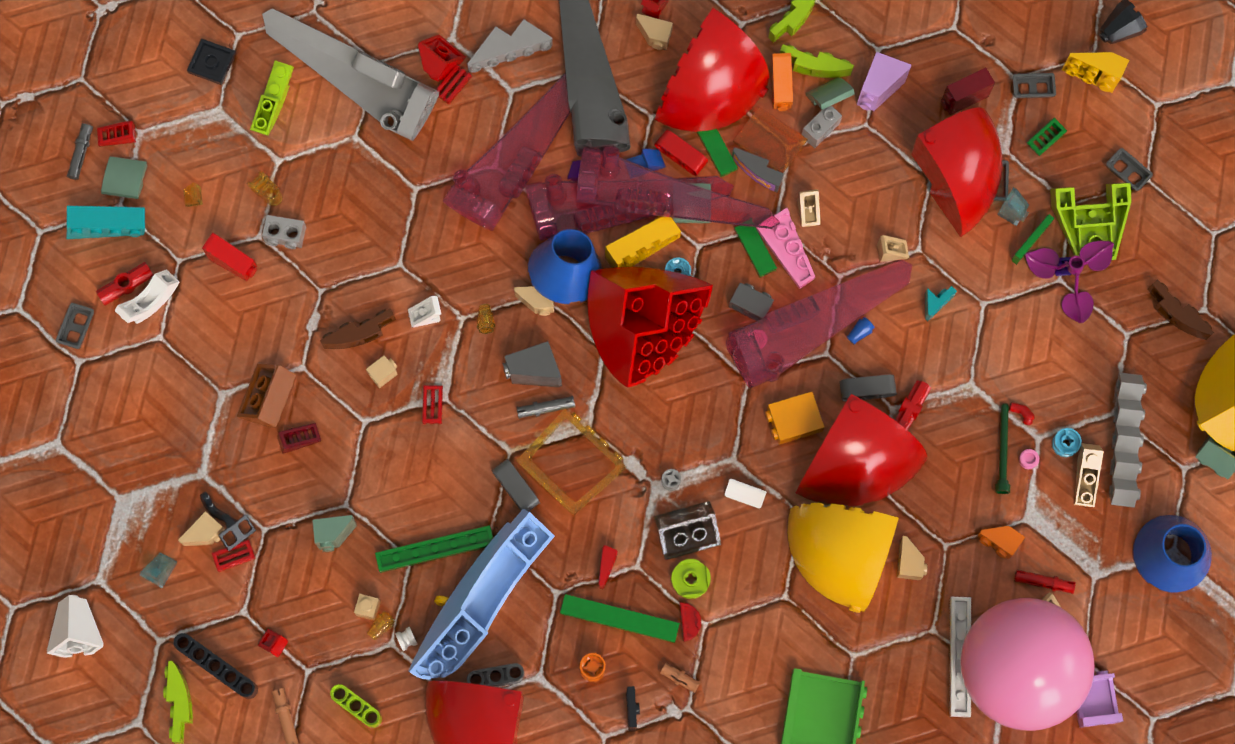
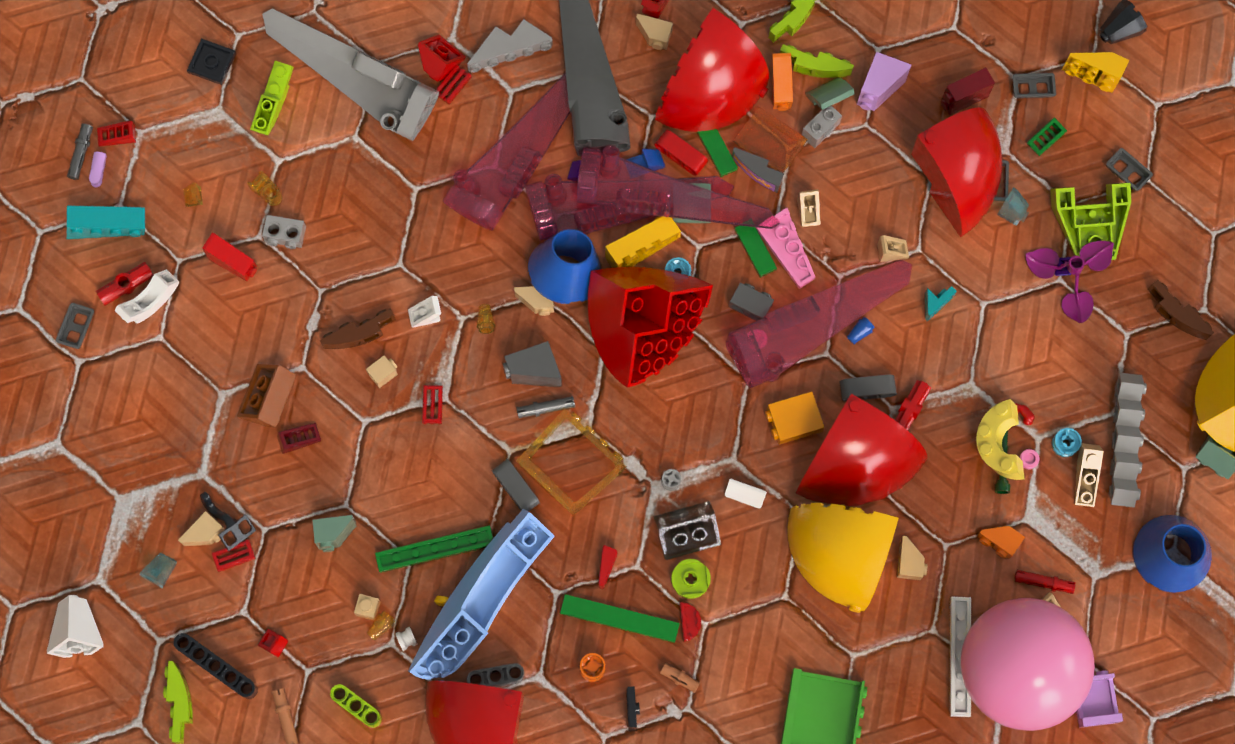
sand green slope [101,156,147,199] -> none
green tile [1012,214,1054,265] -> none
none -> lavender bar [89,152,107,188]
none -> light yellow brick [976,399,1024,480]

